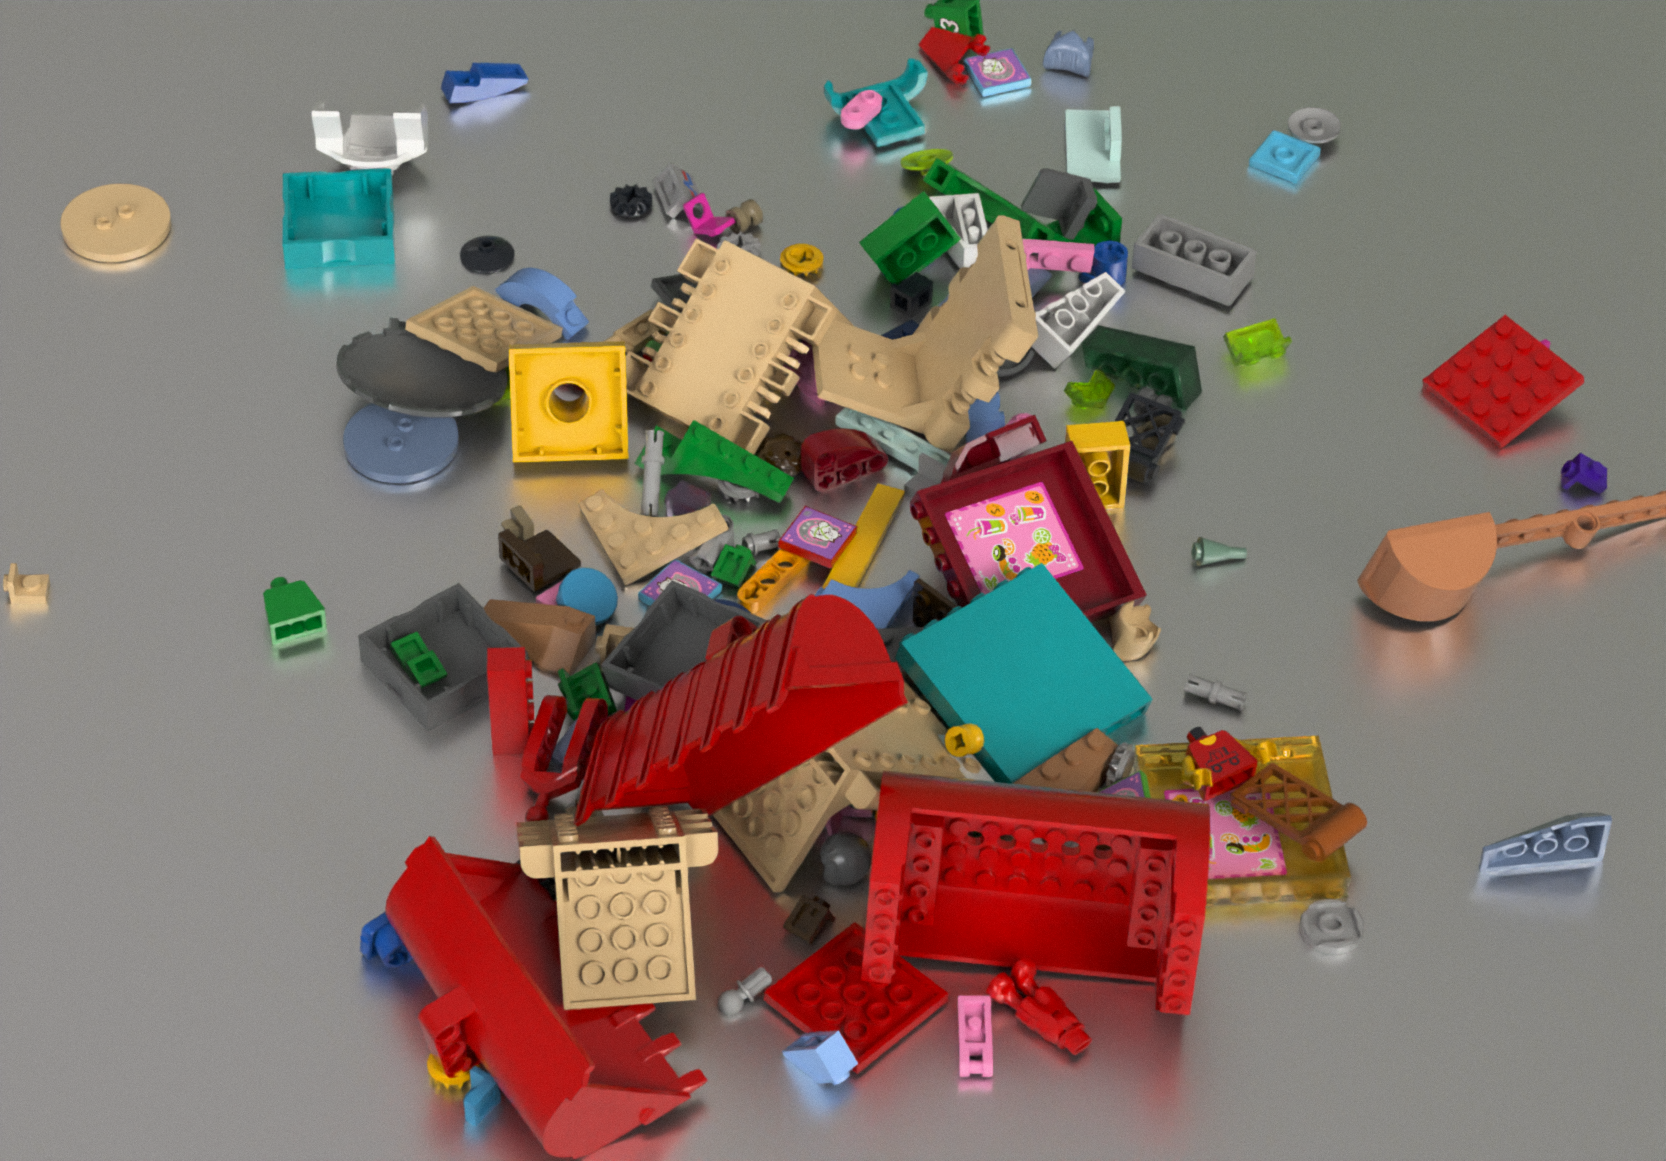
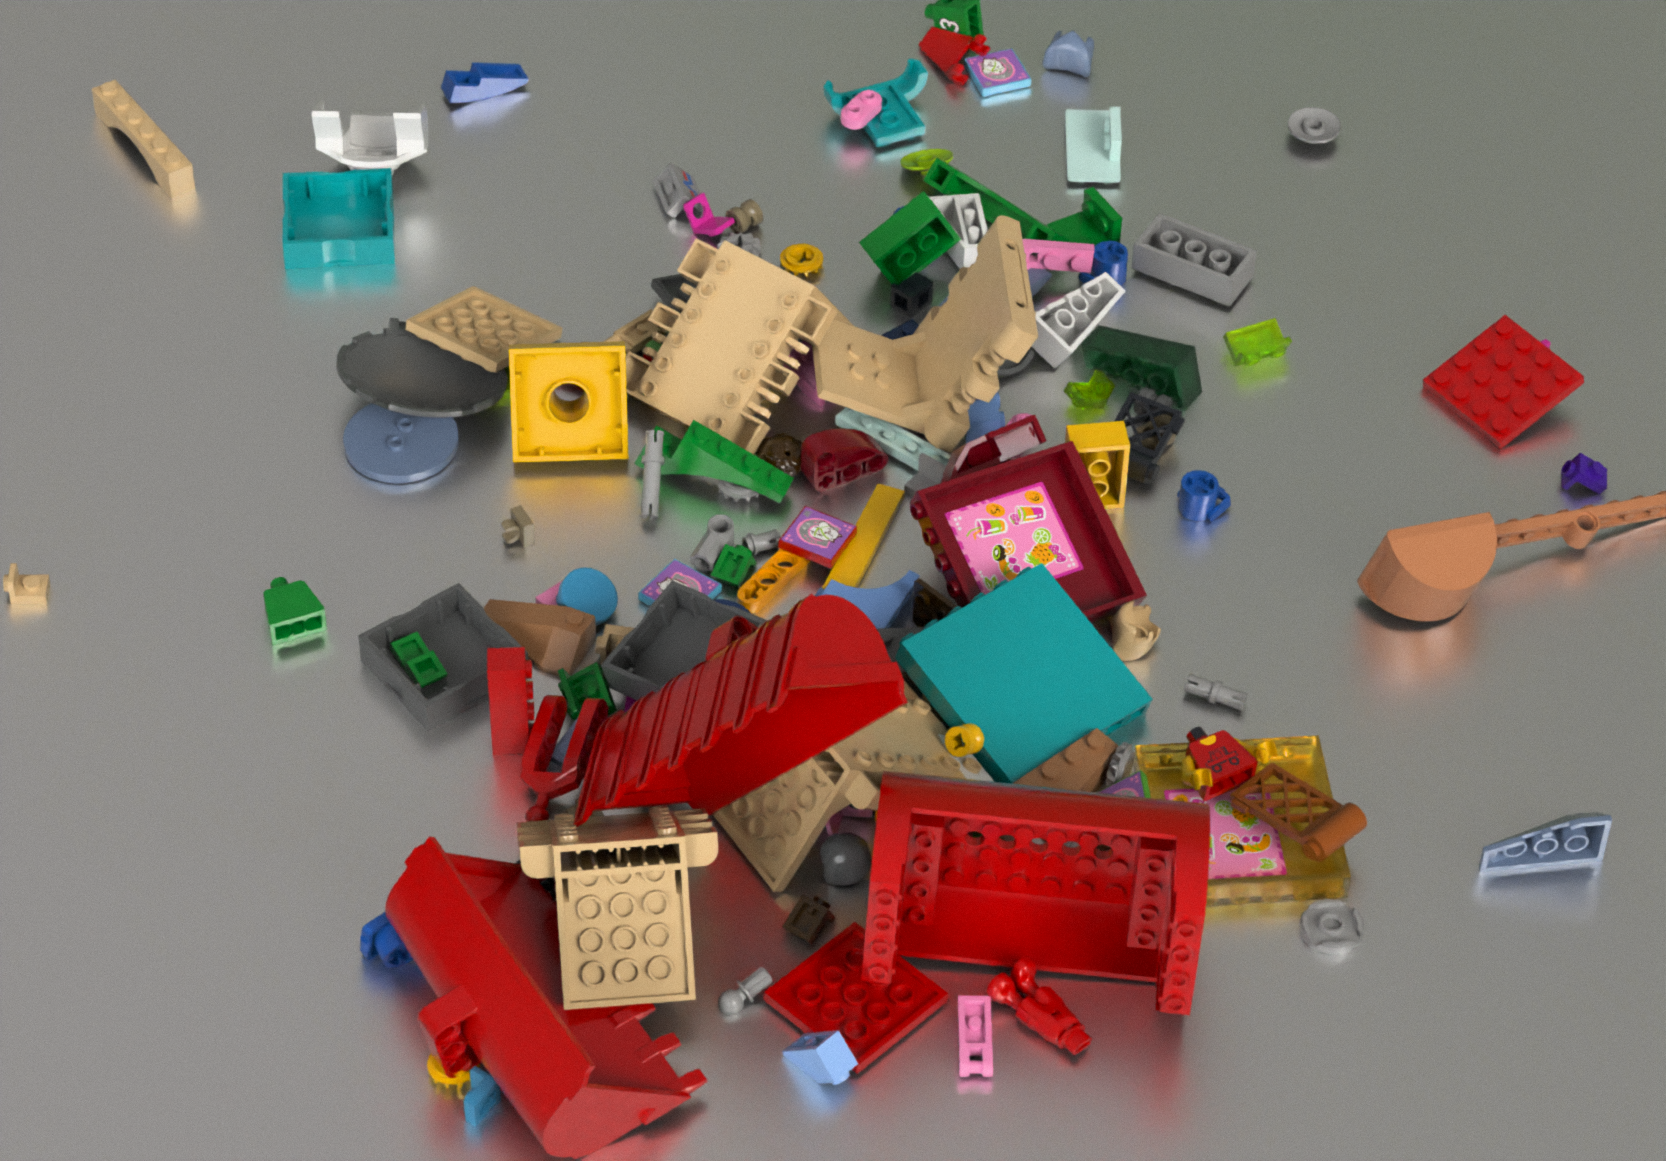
tan plate [61,184,171,262] -> none
black dish [460,236,515,274] -> none
medium blue arch [495,268,589,340] -> none
dark brown bracket [498,529,581,592] -> none
tan plate [578,489,729,586] -> none
black gear [610,184,653,216] -> none
clear purple brick [664,480,711,517] -> none
dark grey bracket [1021,168,1097,240] -> none
sand green cone [1191,537,1247,566] -> none
medium azure tile [1249,130,1321,184] -> none
none -> tan arch [92,80,195,199]
none -> blue piece [1177,470,1231,522]

